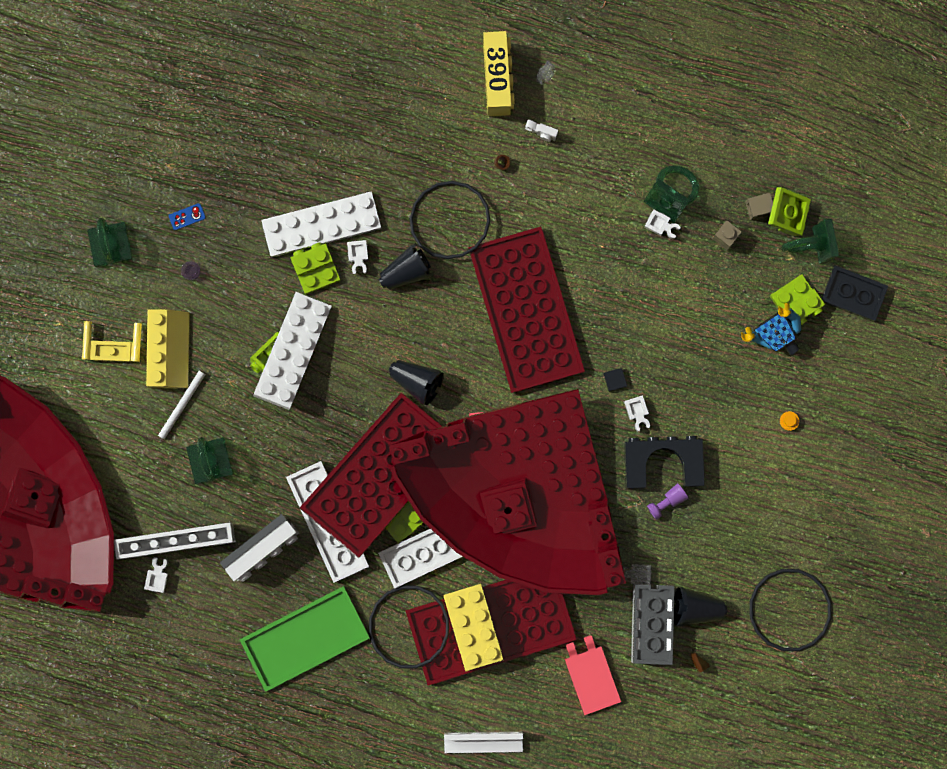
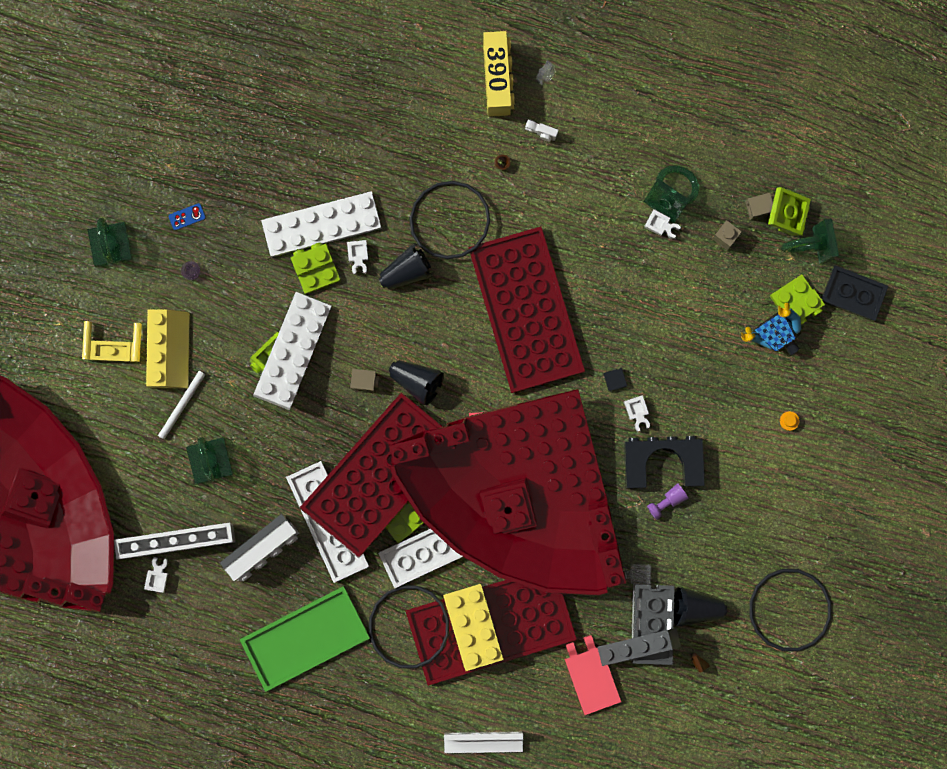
none -> dark tan brick [350,369,379,392]
none -> dark grey arch [597,628,681,666]

